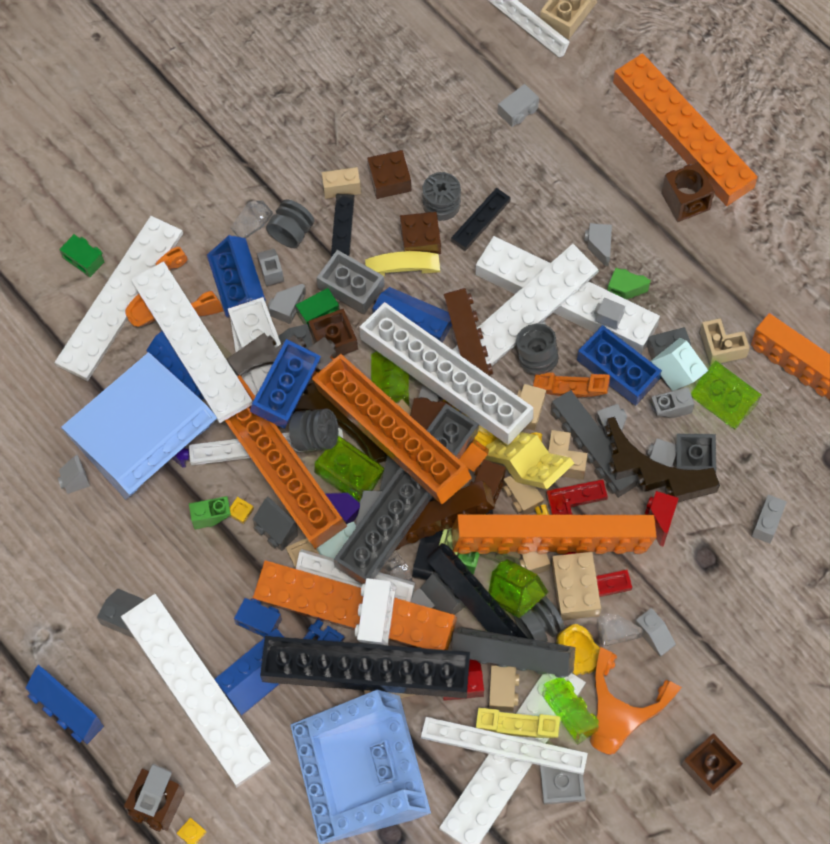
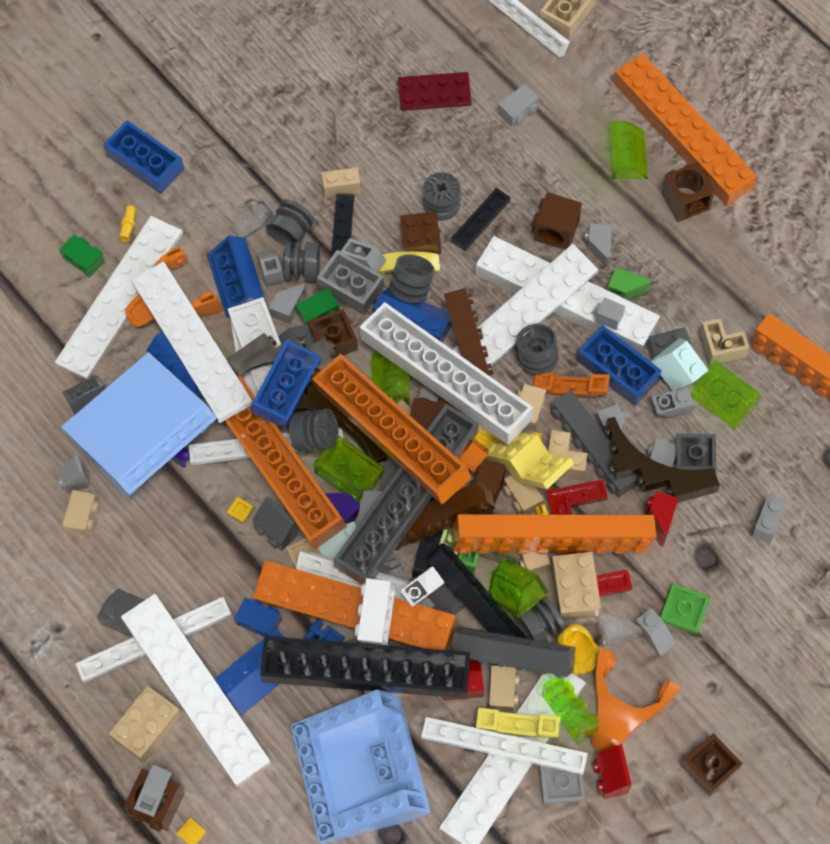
blue slope [26,665,104,745] -> none
bright green slope [189,496,231,530] -> none
reddish brown brick [367,150,412,199] -> none
none -> tan brick [62,490,100,537]
none -> dark grey slope [63,375,105,415]
none -> white plate [75,597,232,683]
none -> blue brick [103,120,184,194]
none -> tan brick [109,685,182,763]
none -> yellow pin [118,205,137,243]
none -> dark grey wheel [283,241,320,281]
none -> light grey brick [340,238,386,272]
none -> dark grey wheel [389,254,434,303]
none -> dark red plate [398,72,472,111]
none -> slope [400,565,445,607]
none -> reddish brown brick [532,192,582,250]
none -> red slope [592,744,632,799]
none -> clear neon green slope [608,121,648,180]
none -> bright green tile [660,583,710,634]

